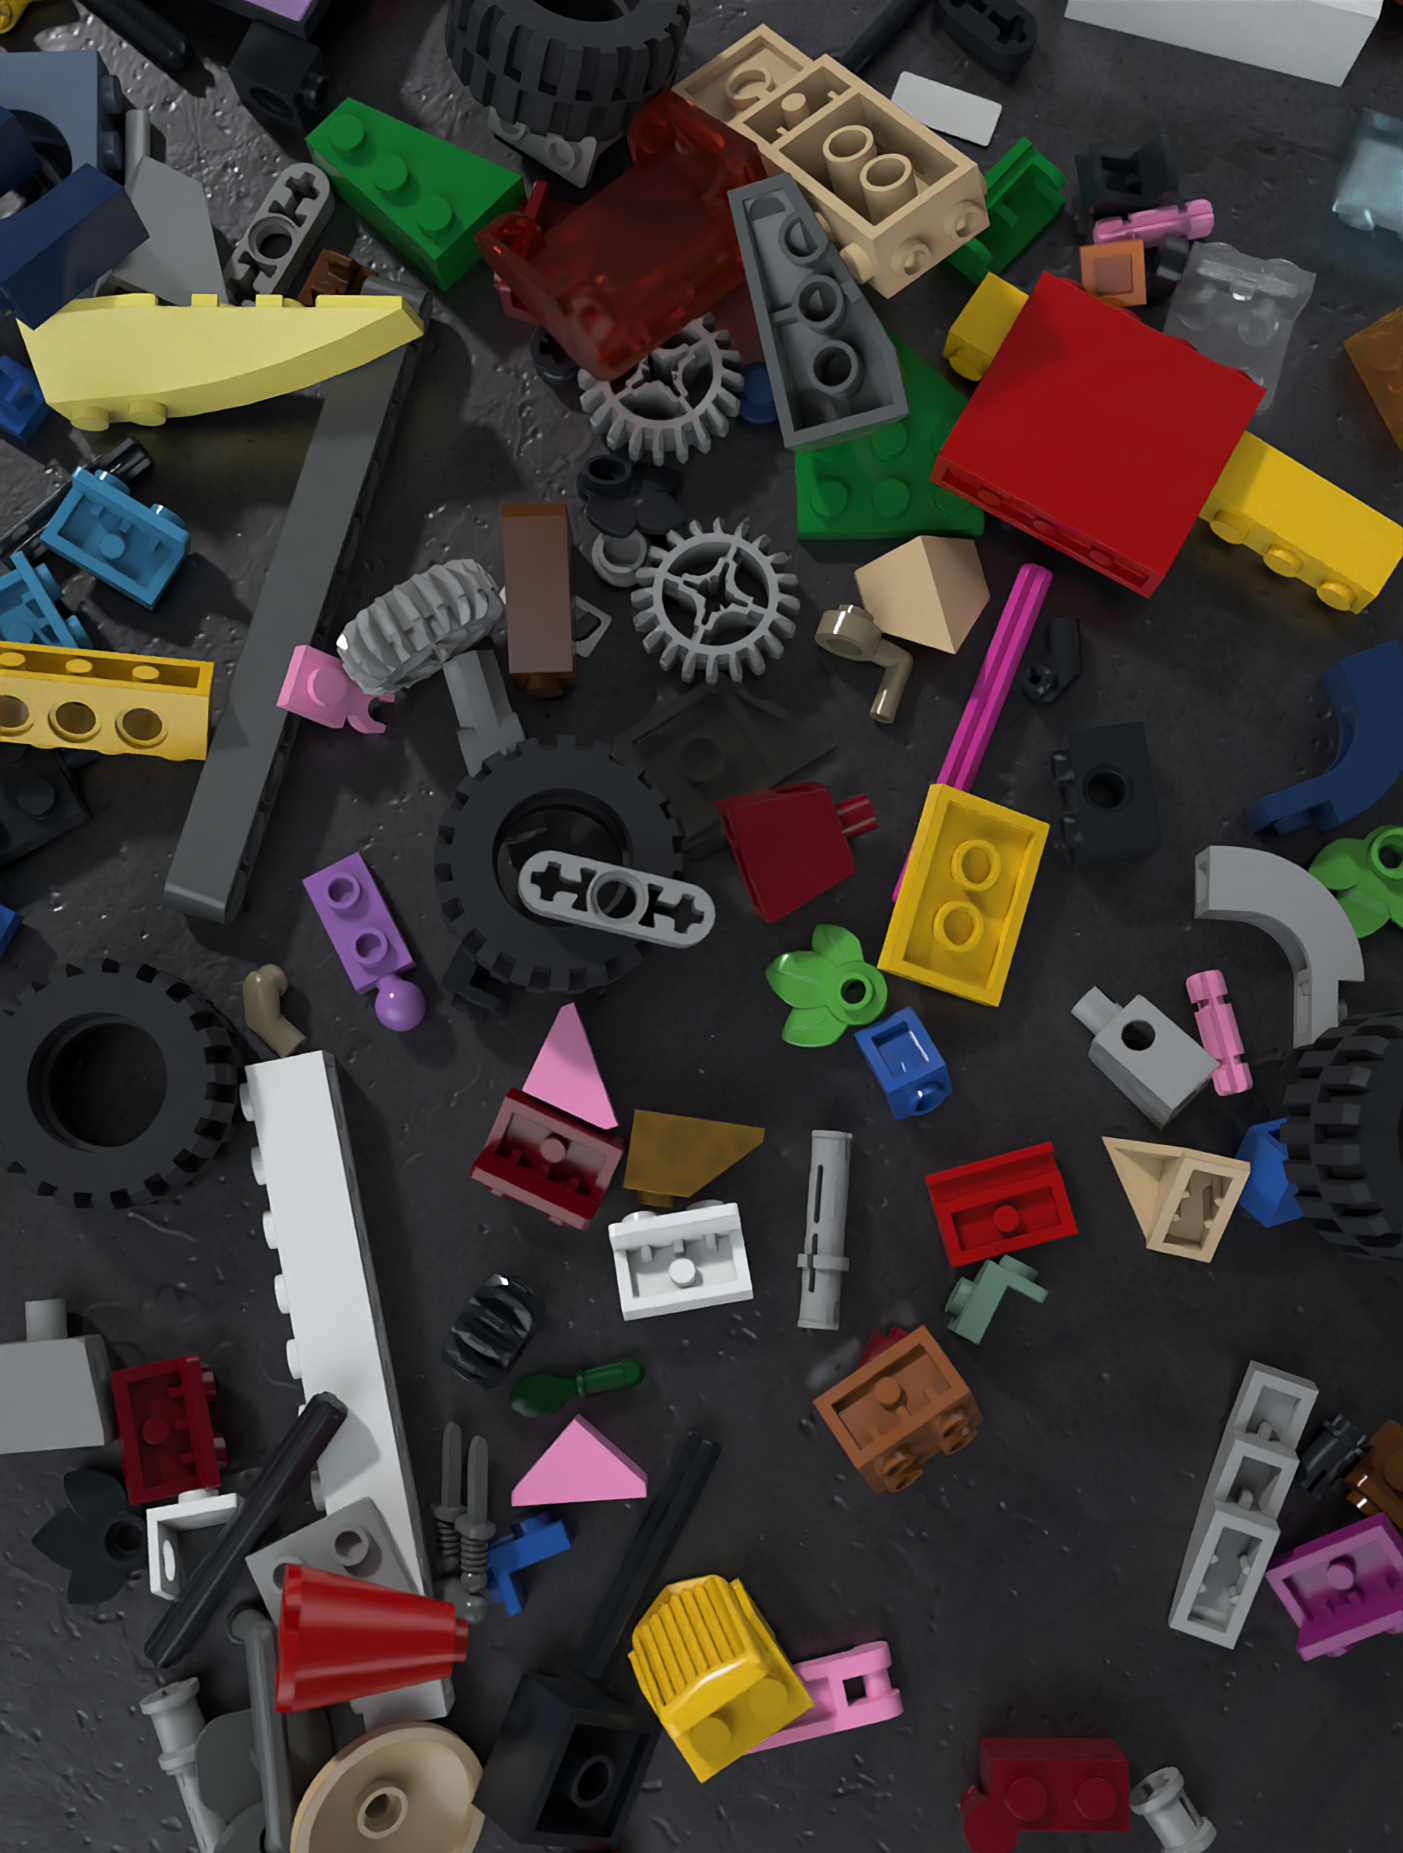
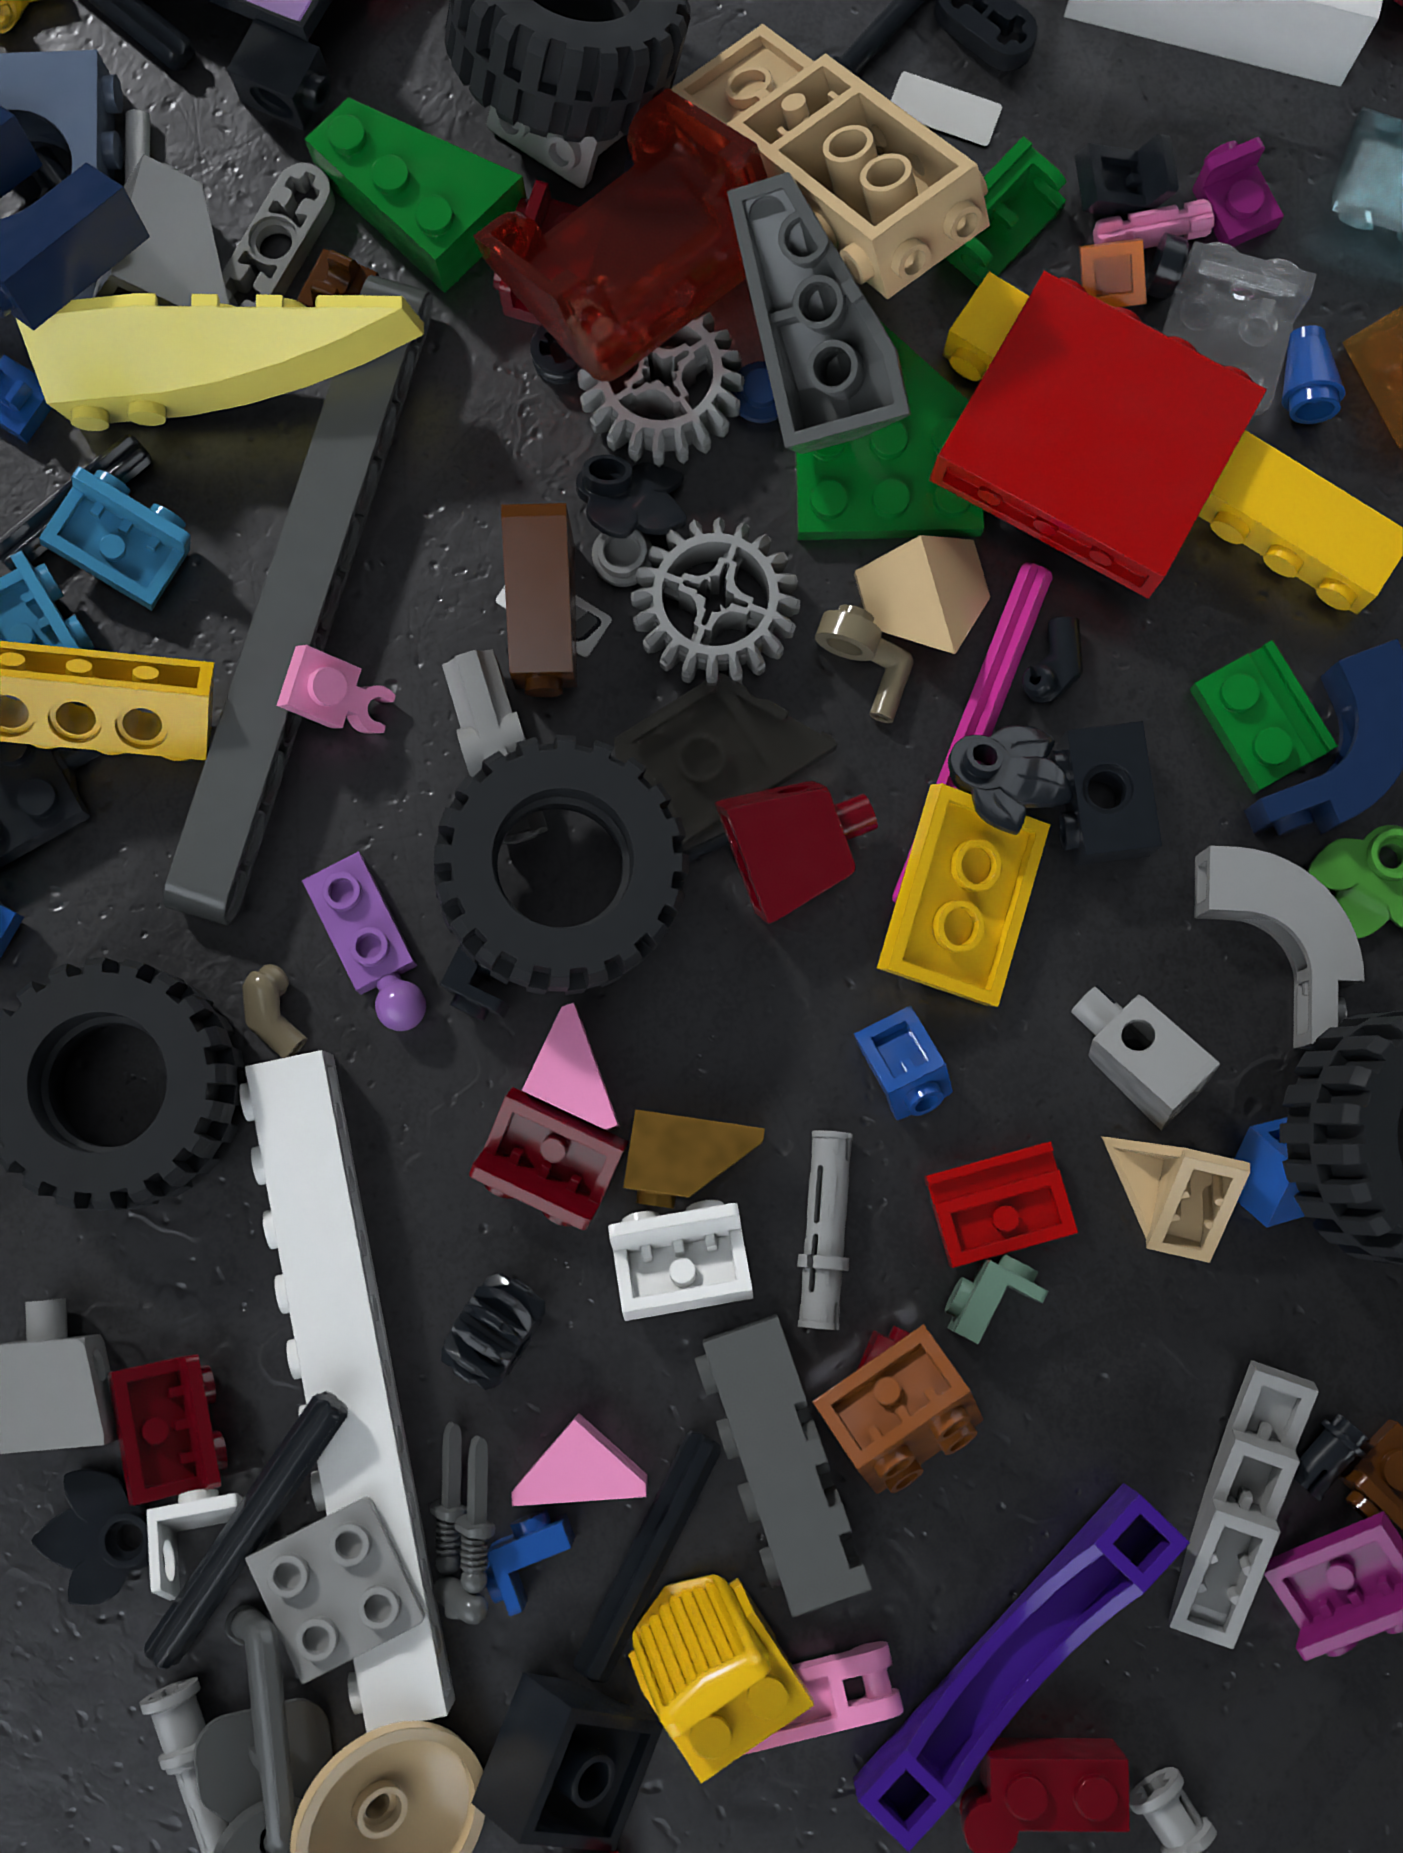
red cone [274,1564,468,1714] -> none
light grey gear [336,559,506,696] -> none
dark green piece [509,1358,645,1418] -> none
light grey beam [518,851,715,948] -> none
bright green plate [765,923,889,1048] -> none
bright pink axle [1186,970,1253,1096] -> none
none -> dark grey wedge [695,1314,872,1617]
none -> dark purple arch [852,1483,1190,1852]
none -> black plate [948,725,1073,835]
none -> green plate [1189,640,1338,795]
none -> magenta bracket [1192,137,1284,251]
none -> blue cone [1282,325,1346,424]

